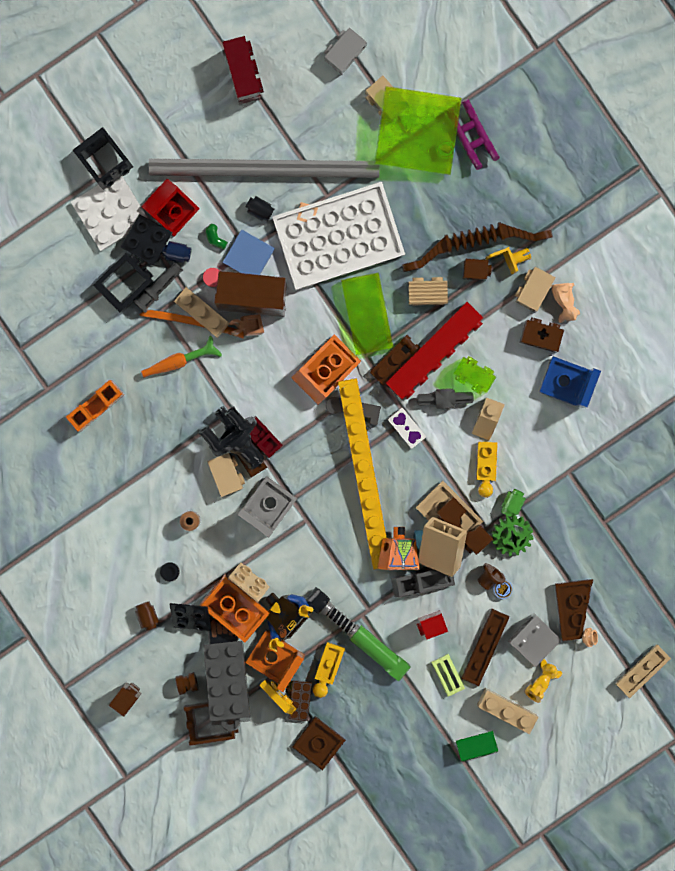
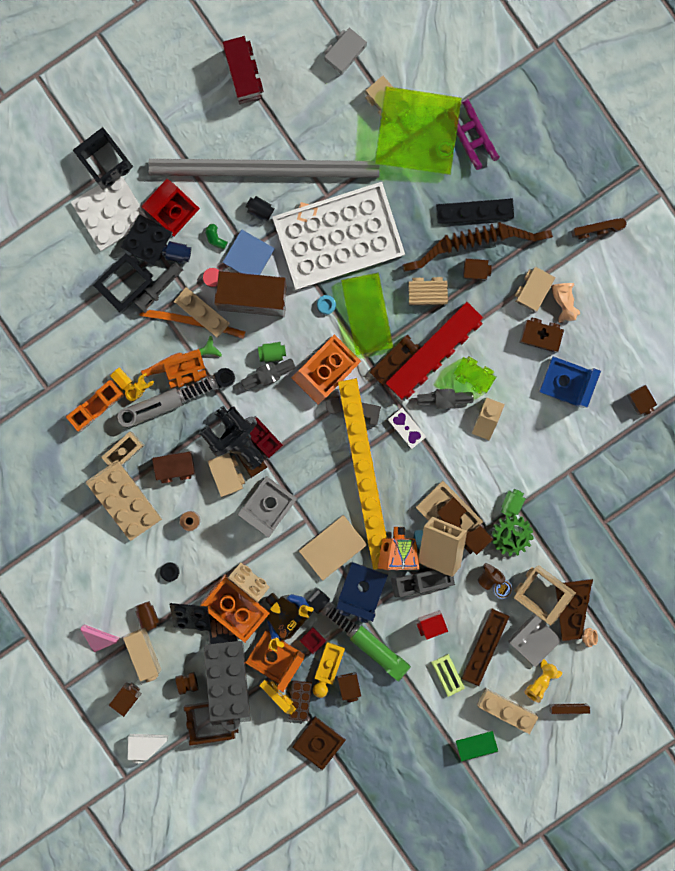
nougat plate [229,314,264,337] -> none
yellow plate [476,442,498,498] -> none
yellow bracket [485,247,531,275] -> none
tan plate [615,644,671,698] -> none
none -> bright pink slope [80,624,120,652]
none -> tan plate [86,460,162,541]
none -> tan brick [101,431,145,466]
none -> yellow bar [110,367,154,401]
none -> piece [117,368,236,427]
none -> tan brick [123,628,162,683]
none -> white slope [128,734,168,763]
none -> copper brick [152,451,195,484]
none -> orange plate [162,349,207,389]
none -> dark grey axle [241,358,296,390]
none -> bright green brick [258,342,286,363]
none -> tan tile [299,515,367,581]
none -> dark red plate [299,627,327,654]
none -> medium azure tile [317,295,336,315]
none -> dark blue bracket [336,562,388,623]
none -> reddish brown brick [338,672,361,703]
none -> black plate [436,198,514,224]
none -> tan window [514,565,576,626]
none -> reddish brown tile [550,703,590,714]
none -> reddish brown hinge [571,218,627,240]
none -> reddish brown brick [627,385,657,416]

